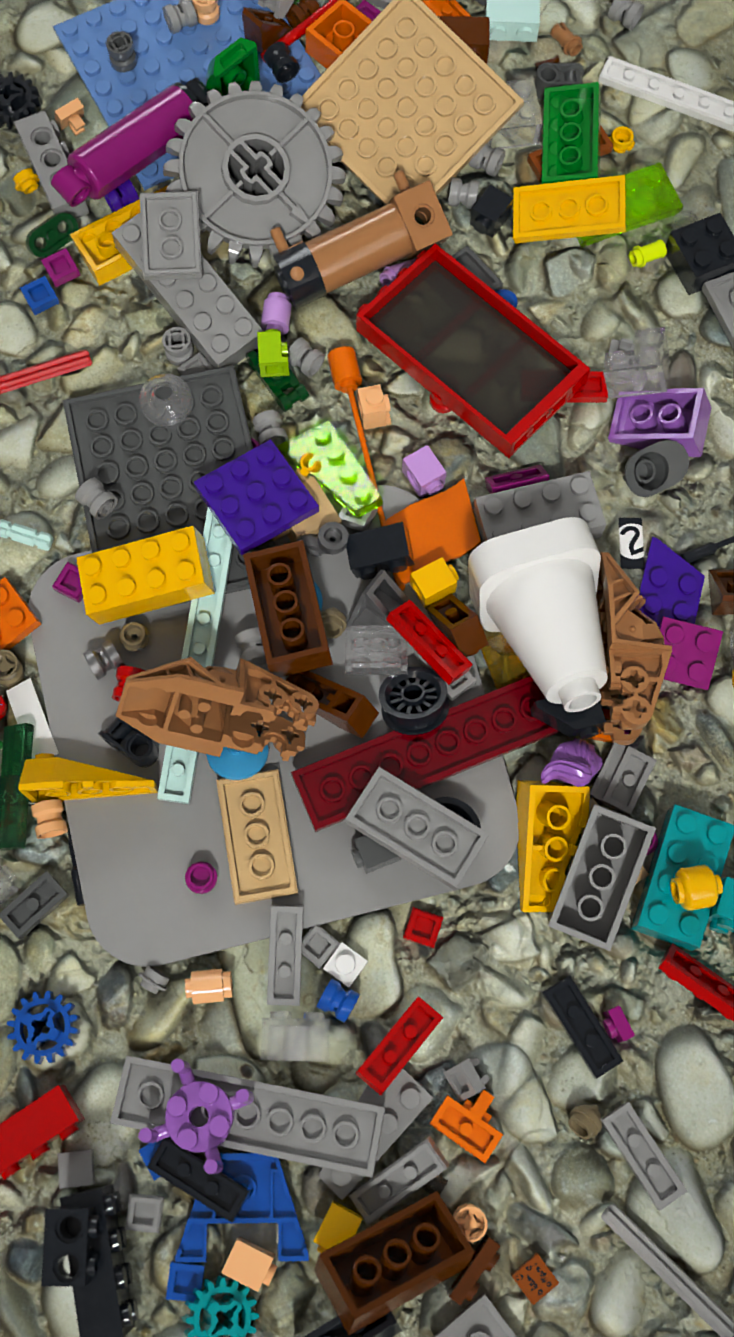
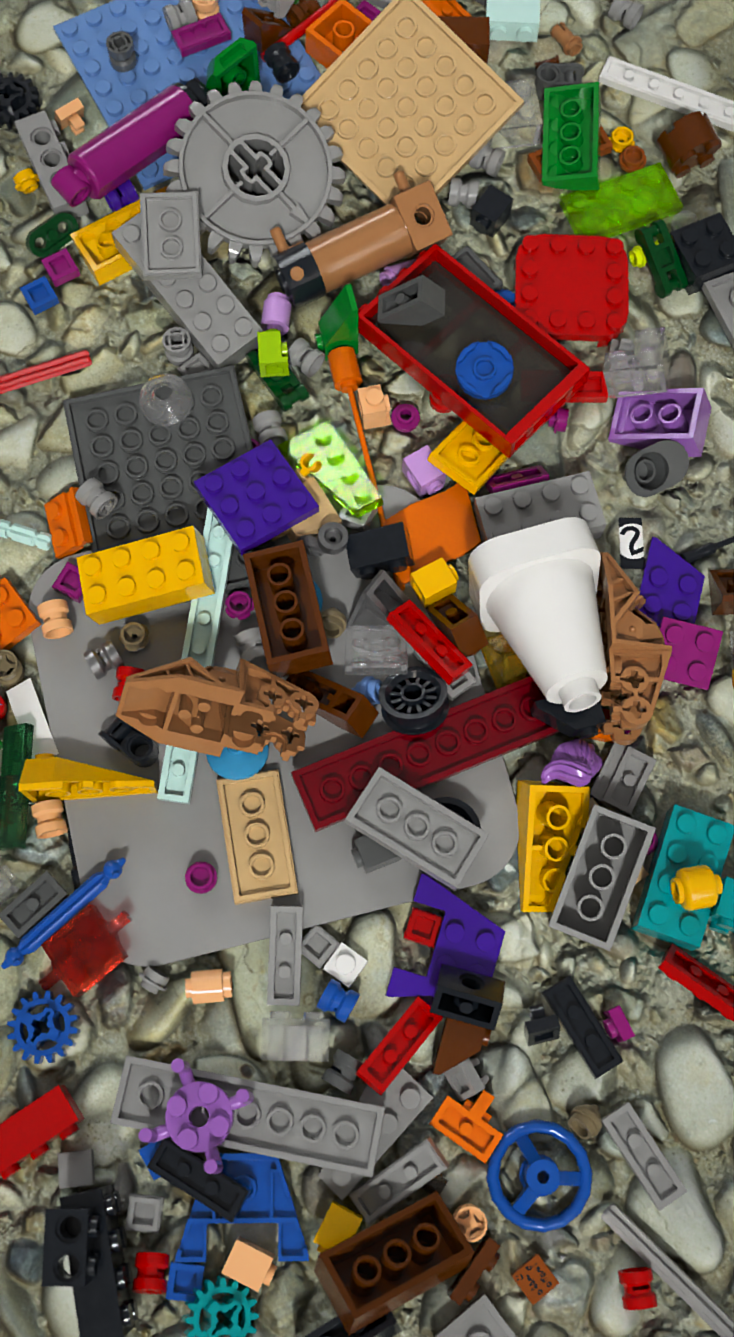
yellow plate [513,175,626,244] -> none
none -> blue wheel [1,857,126,969]
none -> light nougat wheel [37,599,74,639]
none -> clear red plate [39,904,132,997]
none -> orange plate [44,486,93,559]
none -> red wheel [132,1252,170,1295]
none -> magenta plate [171,13,231,58]
none -> magenta plate [225,591,254,620]
none -> green slope [314,284,358,361]
none -> dark grey wheel [321,1049,363,1095]
none -> medium blue plate [351,676,382,706]
none -> dark grey slope [377,275,445,326]
none -> dark purple wing [385,873,505,997]
none -> magenta plate [391,404,420,433]
none -> yellow tile [427,408,509,495]
none -> black brick [430,964,505,1031]
none -> reddish brown slope [431,1017,492,1075]
none -> blue tile [455,341,514,400]
none -> blue piece [486,1119,593,1233]
none -> red plate [514,234,629,347]
none -> black tile [524,1004,560,1046]
none -> magenta plate [548,408,570,434]
none -> red wheel [618,1267,658,1310]
none -> dark orange plate [619,146,646,173]
none -> dark green plate [634,219,688,299]
none -> reddish brown brick [656,111,722,179]

